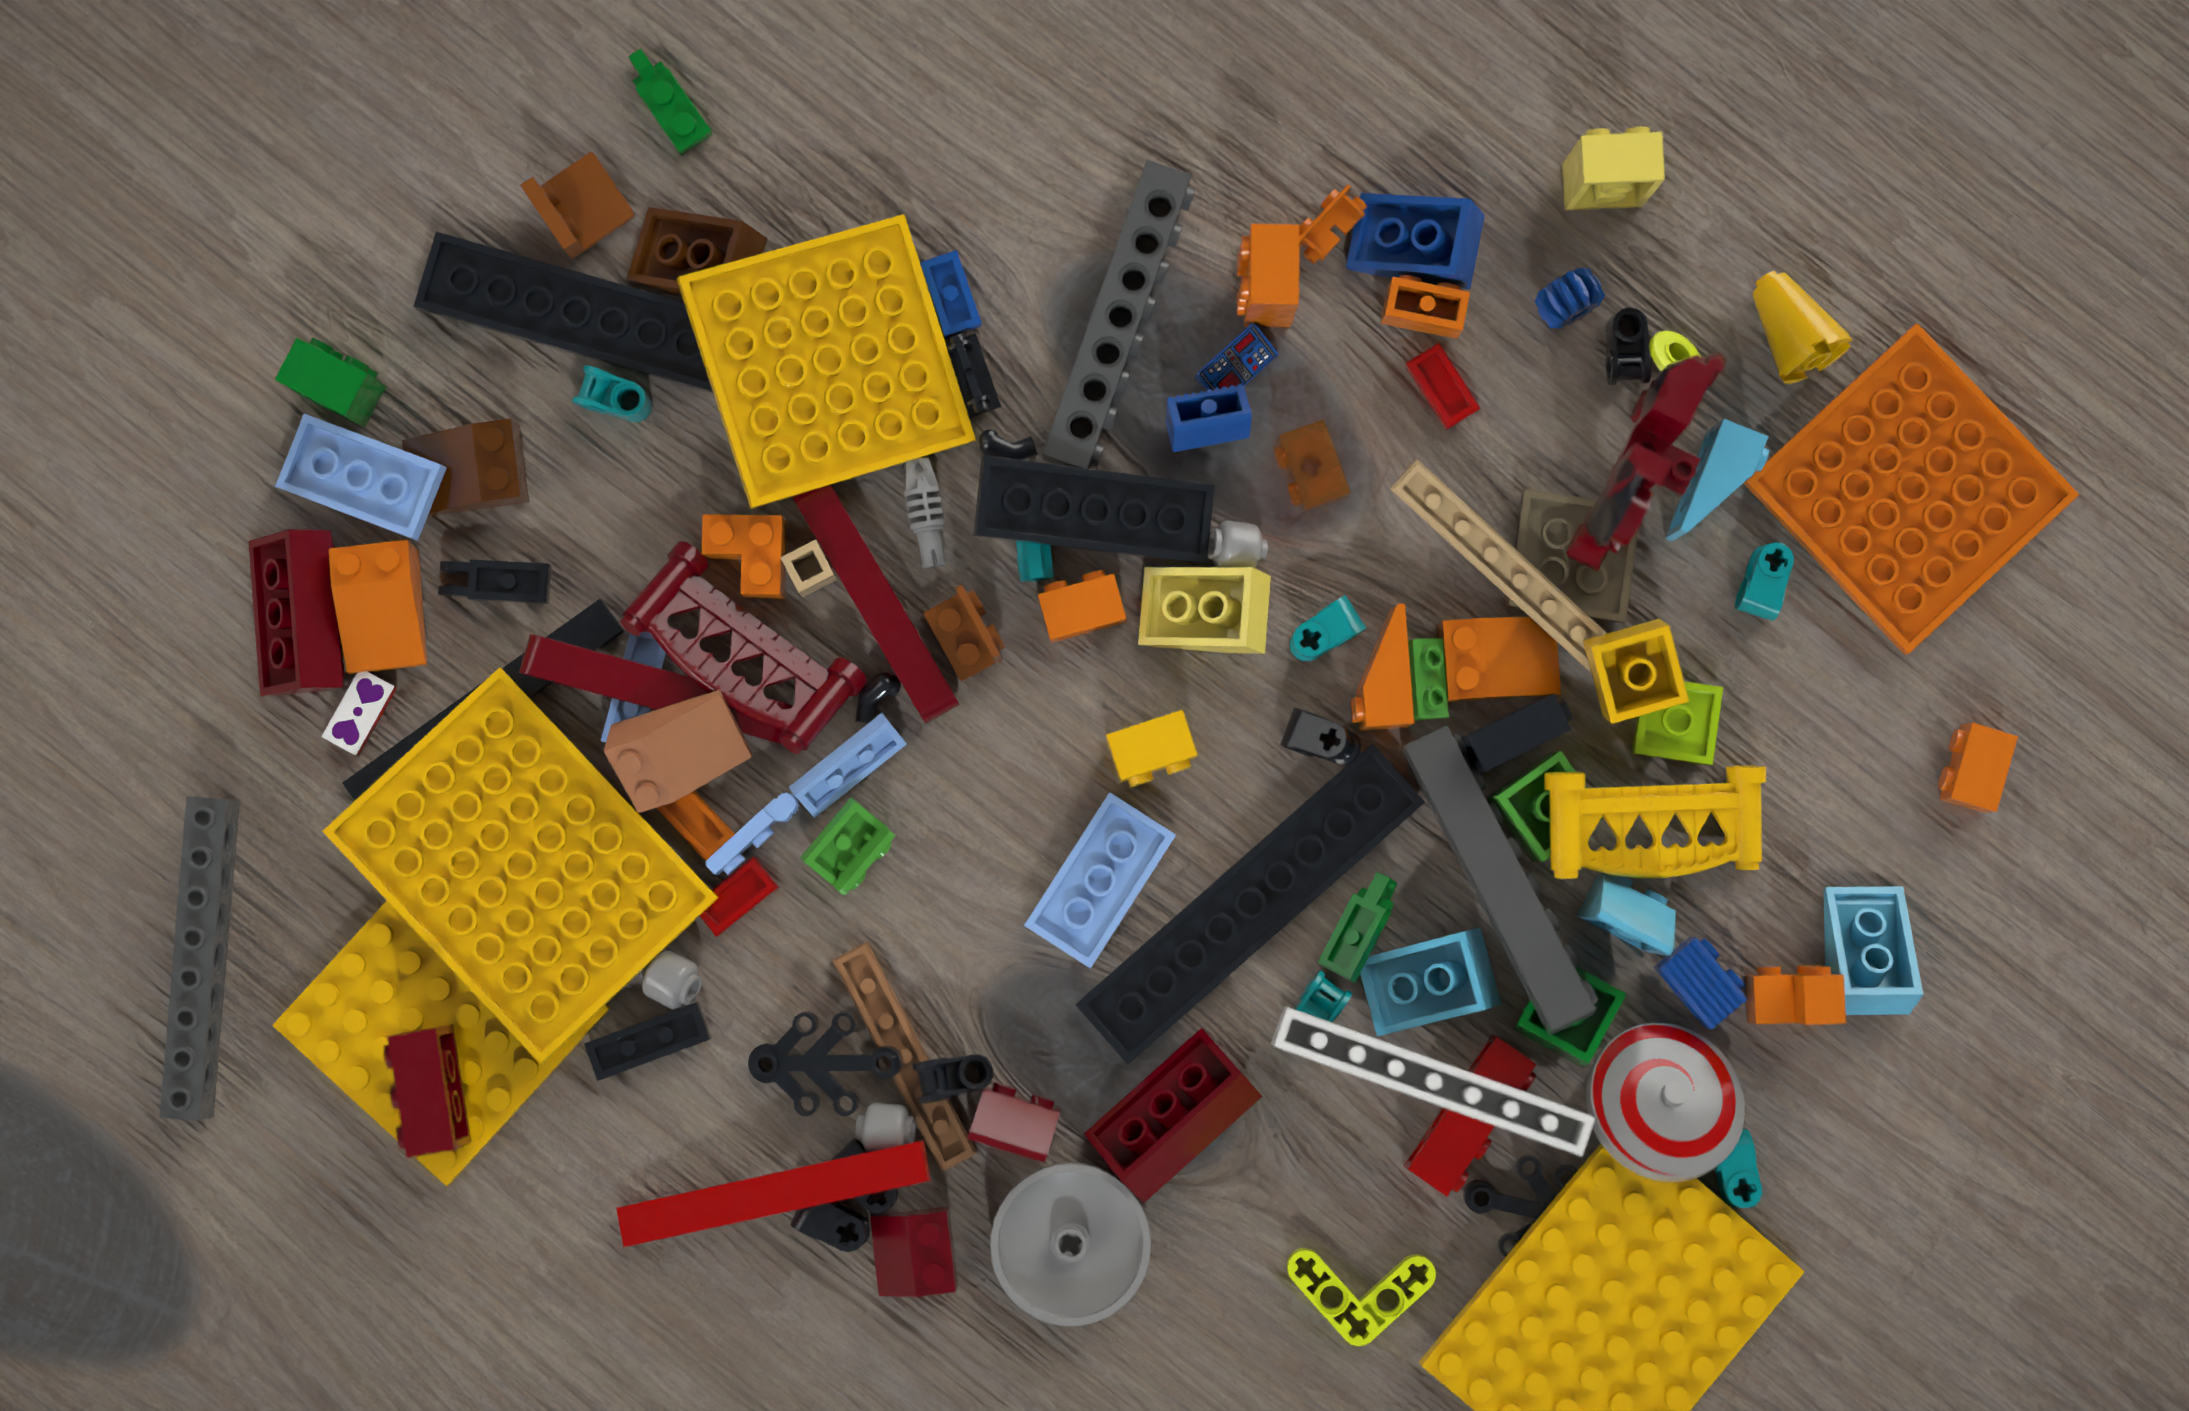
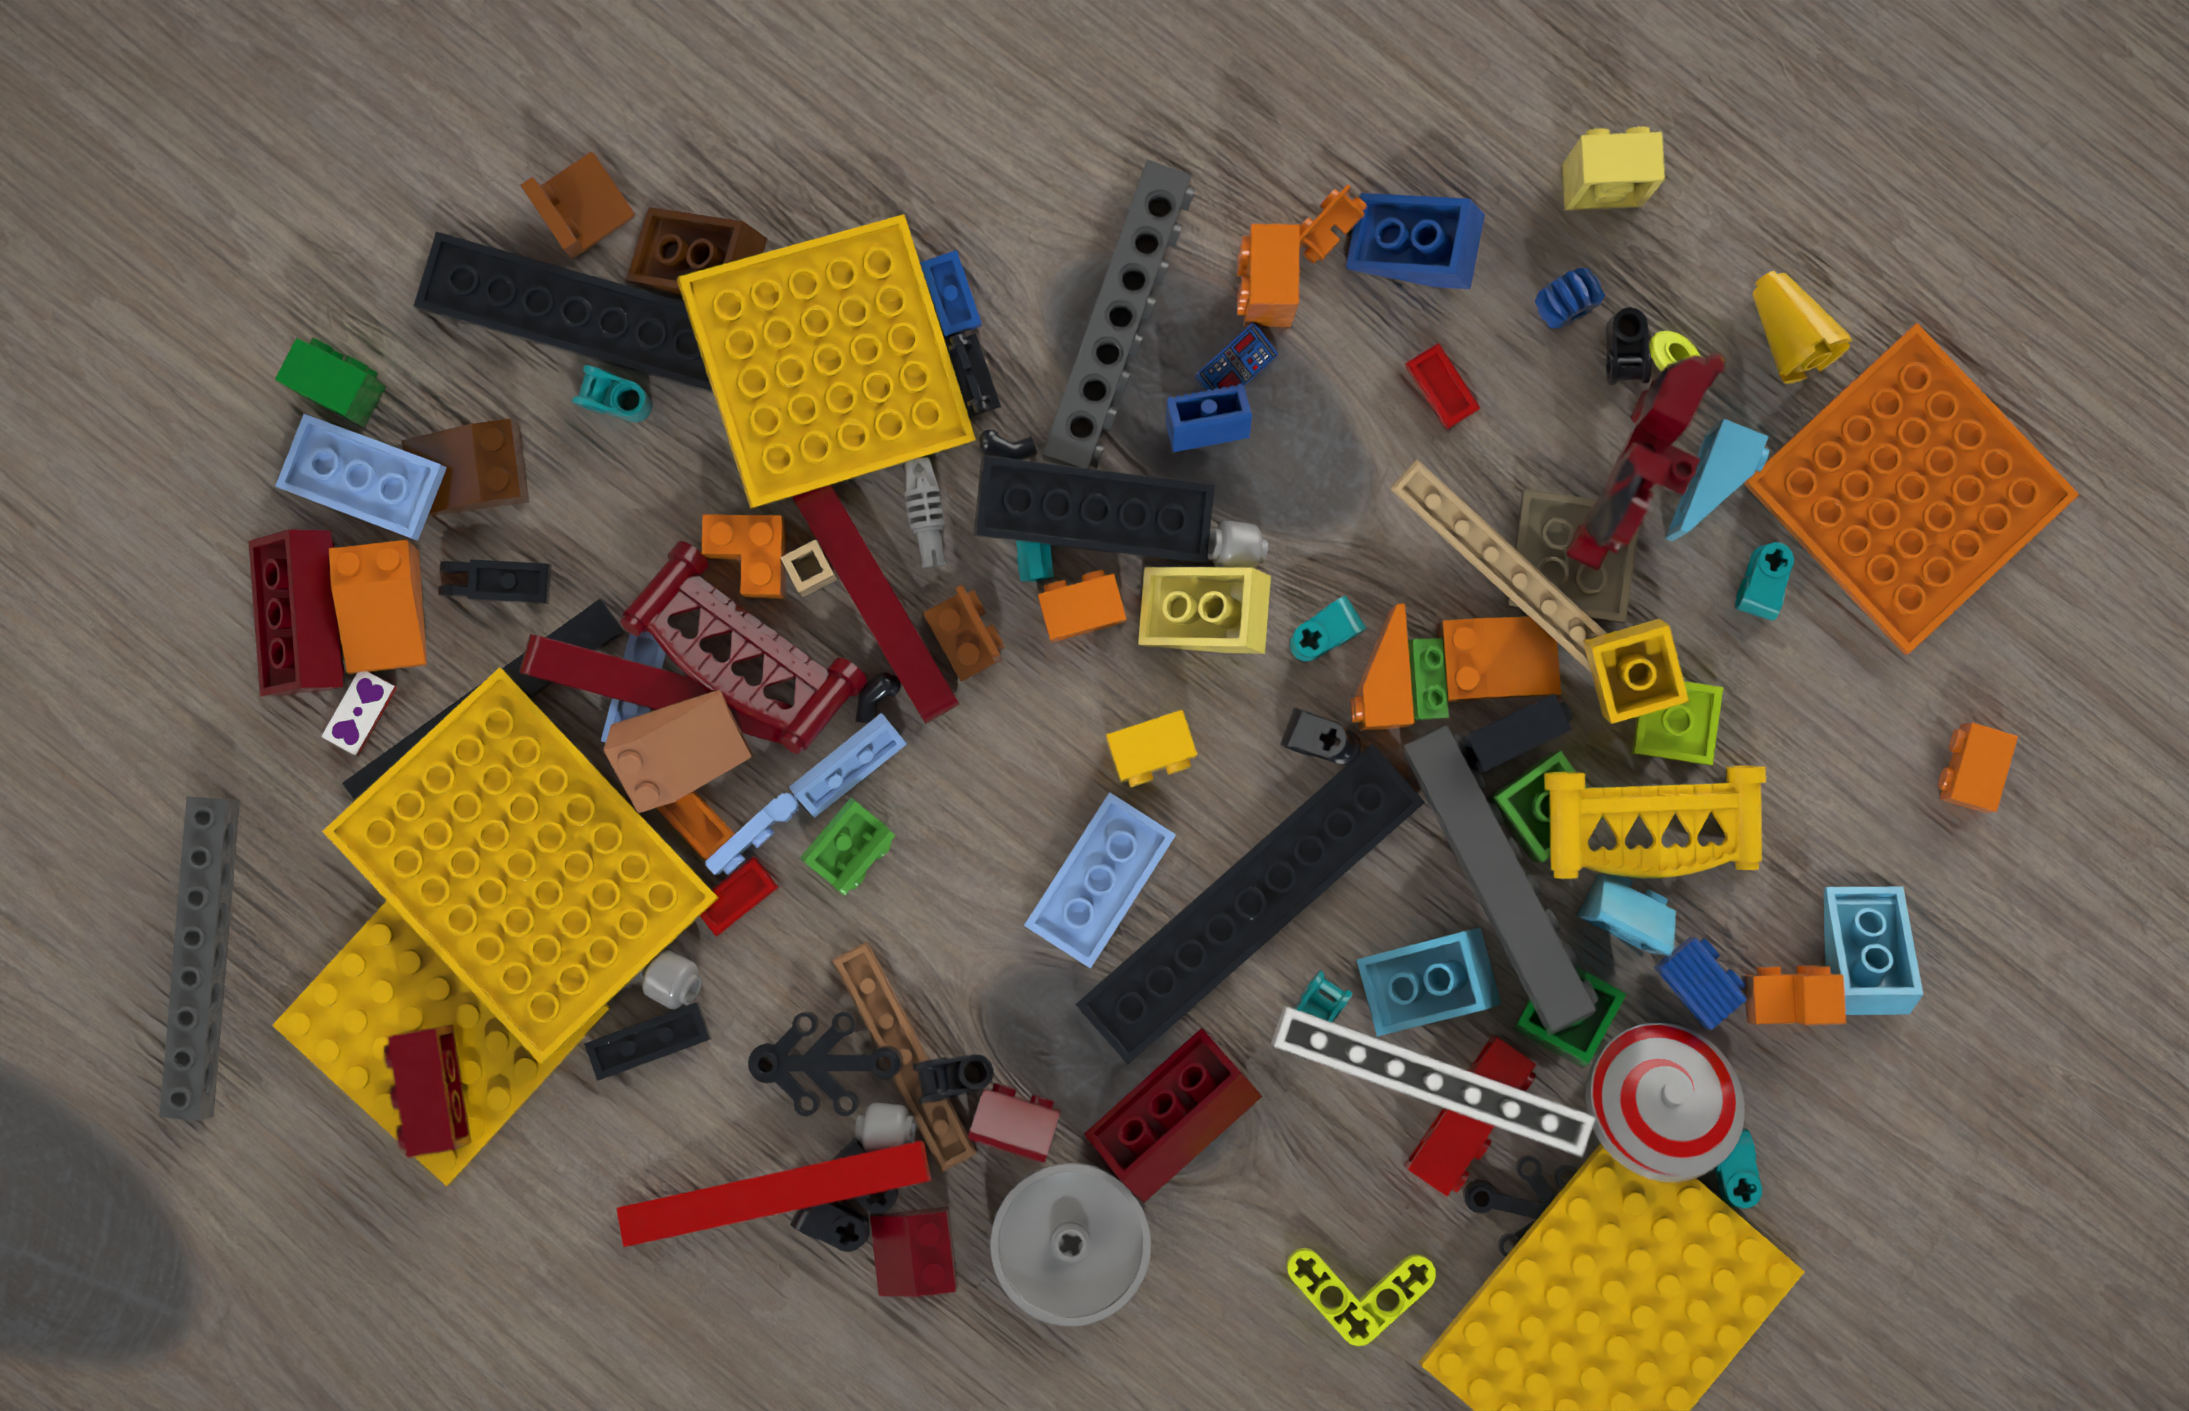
green hinge [628,48,713,155] -> none
clear orange brick [1273,419,1351,514] -> none
green hinge [1318,872,1398,983] -> none
orange brick [1380,275,1470,339] -> none

